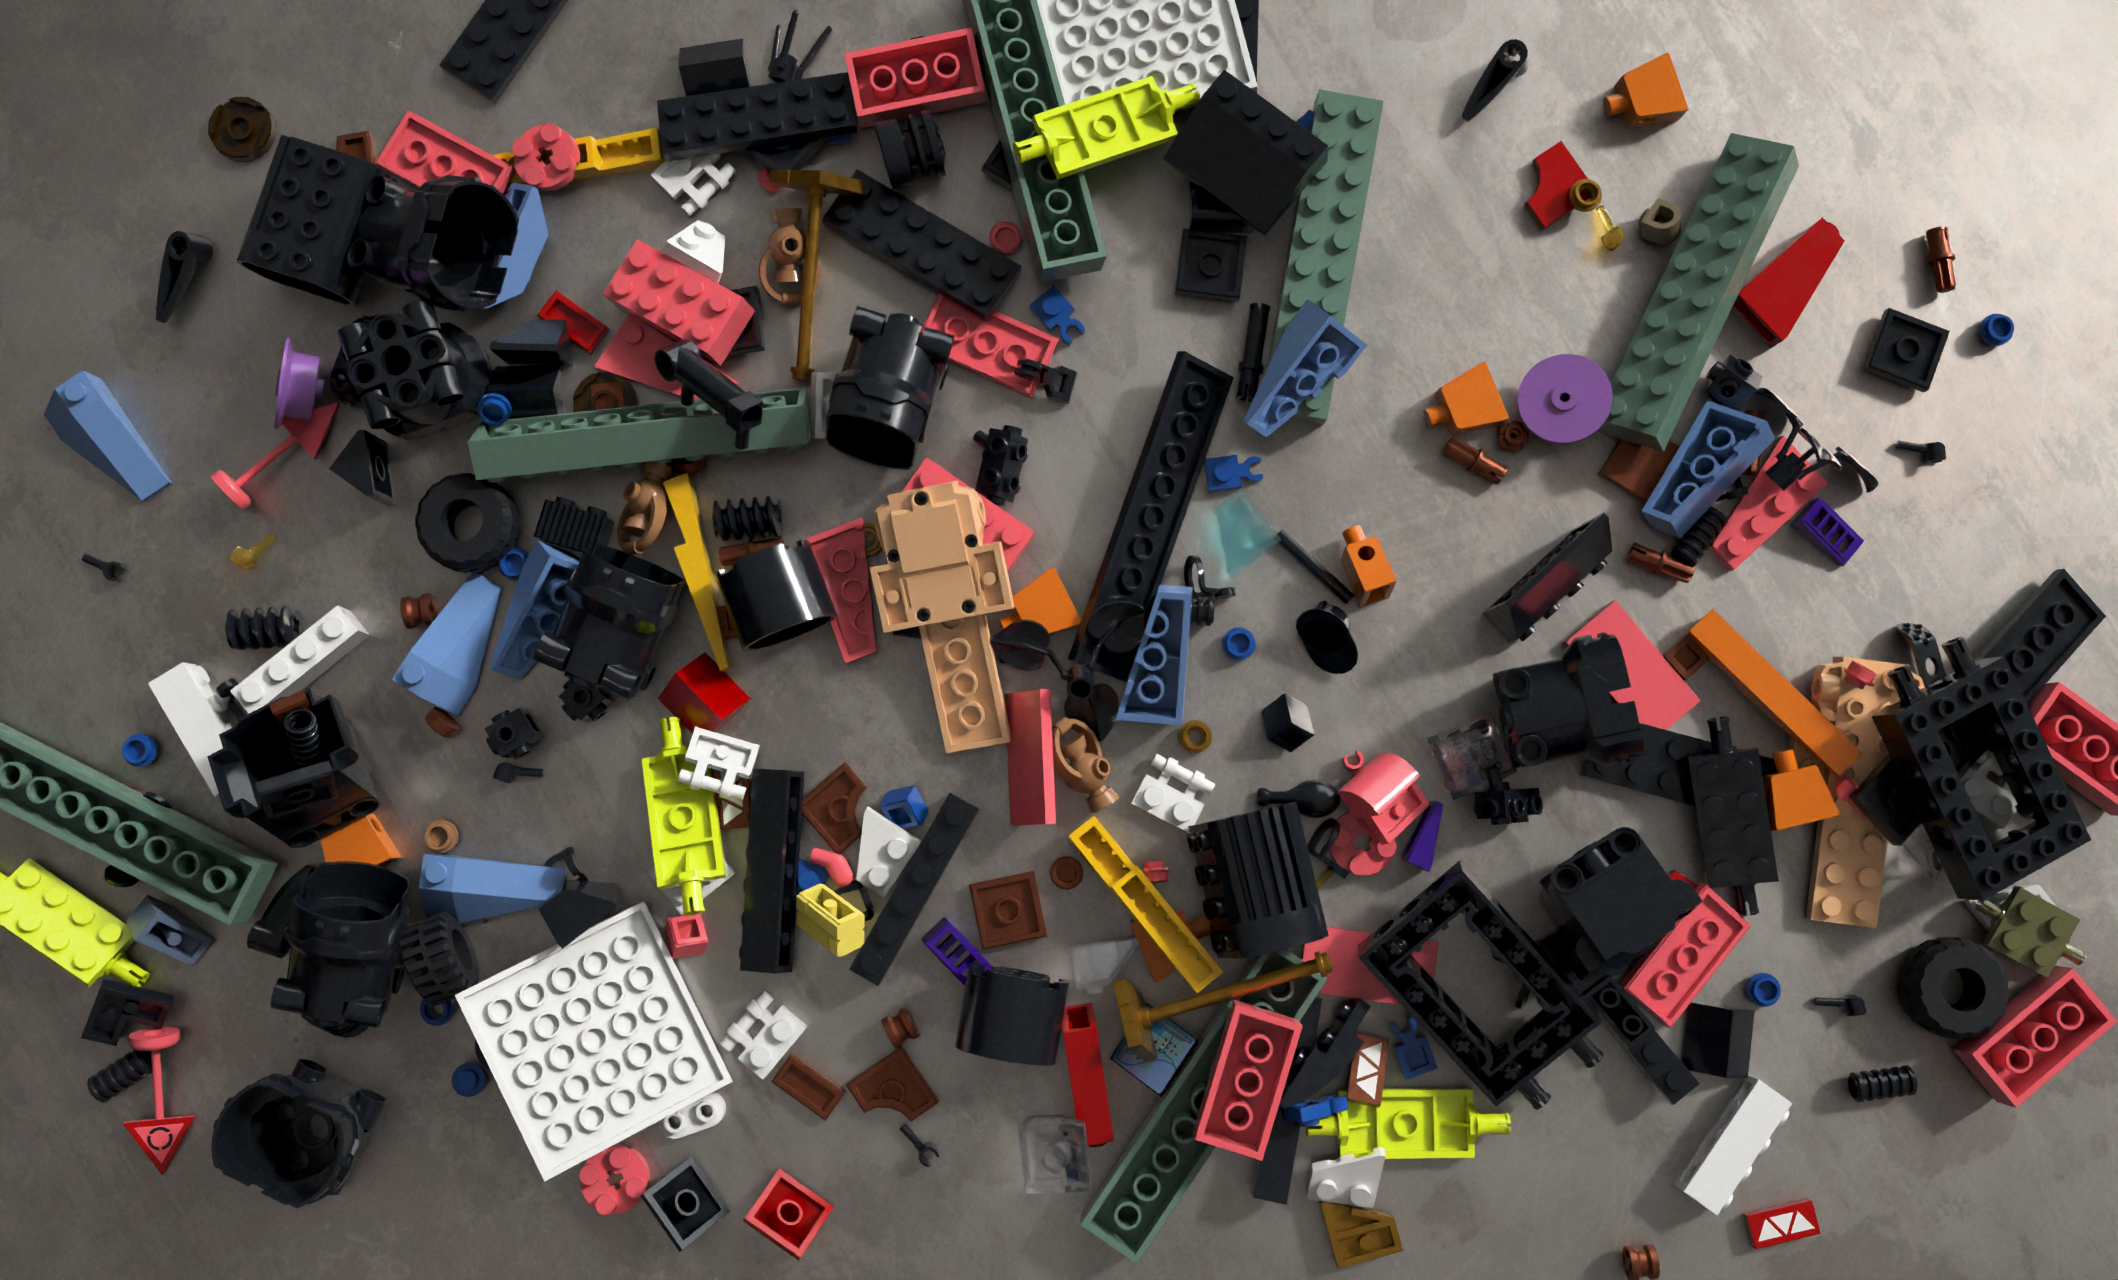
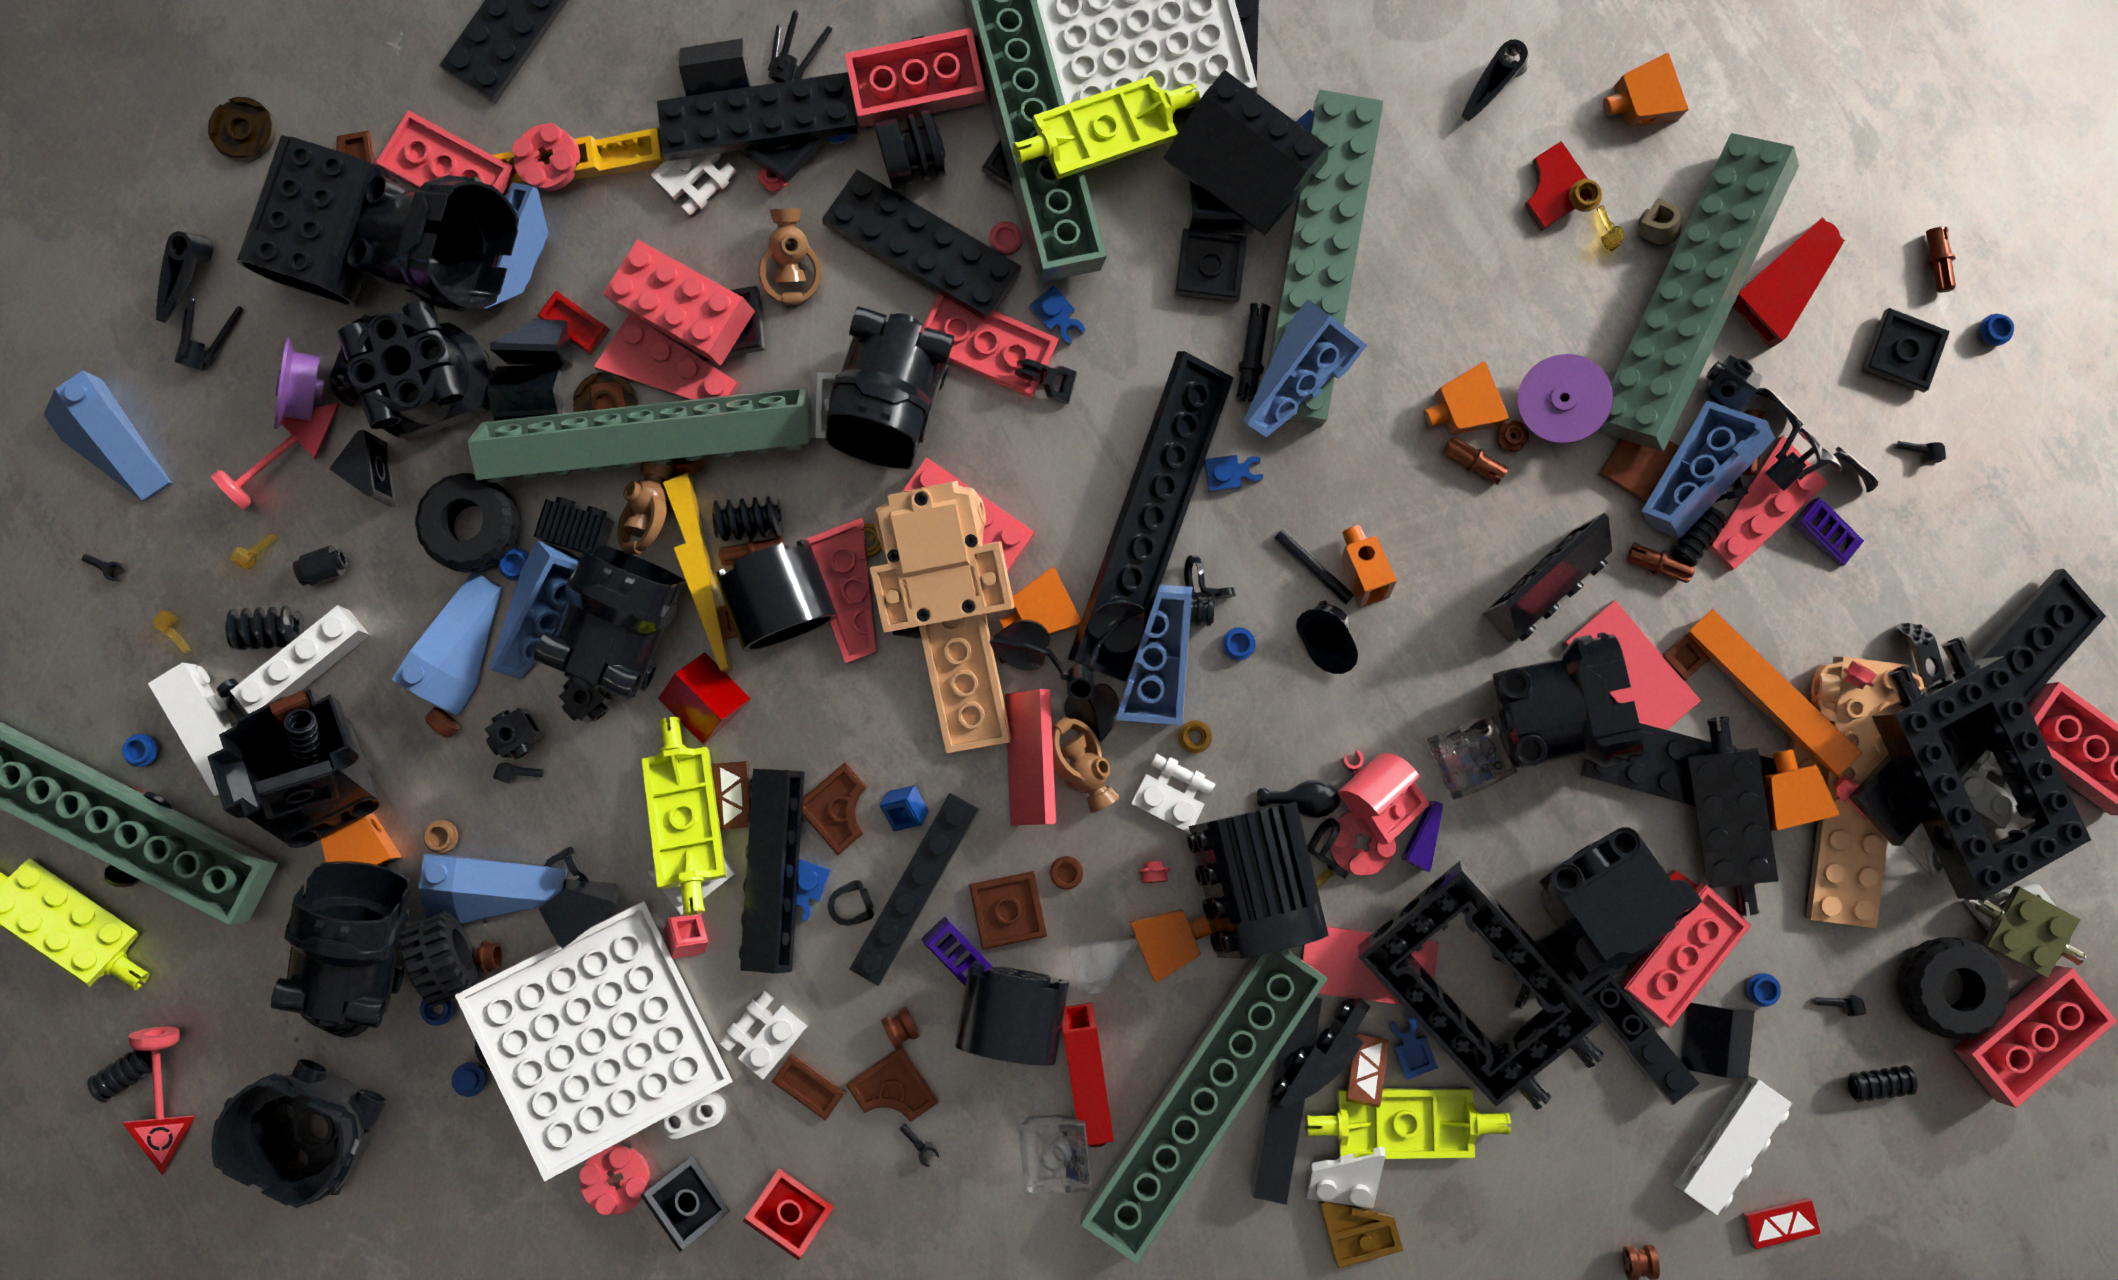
black plate [81,978,174,1046] -> none
sand blue slope [126,894,214,966] -> none
black piece [247,865,316,958] -> none
copper wheel [400,593,438,629] -> none
blue plate [477,393,512,426] -> none
black piece [655,339,763,450] -> none
white wing [663,220,725,283] -> none
white plate [678,727,760,800] -> none
pearl gold tile [770,170,863,380] -> none
light yellow brick [796,883,865,957] -> none
coral arm [810,847,853,887] -> none
white wing [856,806,921,897] -> none
black brick [973,425,1028,506] -> none
yellow slope [1067,816,1223,994] -> none
piece [1110,1003,1199,1097] -> none
pearl gold tile [1113,951,1333,1062] -> none
coral brick [1193,999,1303,1161] -> none
clear light blue wing [1216,488,1282,578] -> none
black panel [1262,693,1315,752] -> none
blue plate [1283,1095,1348,1127] -> none
black brick [1474,765,1543,825] -> none
none -> clear yellow hand [153,610,191,654]
none -> black plant [174,298,243,370]
none -> black brick [293,545,348,586]
none -> copper plate [474,940,502,973]

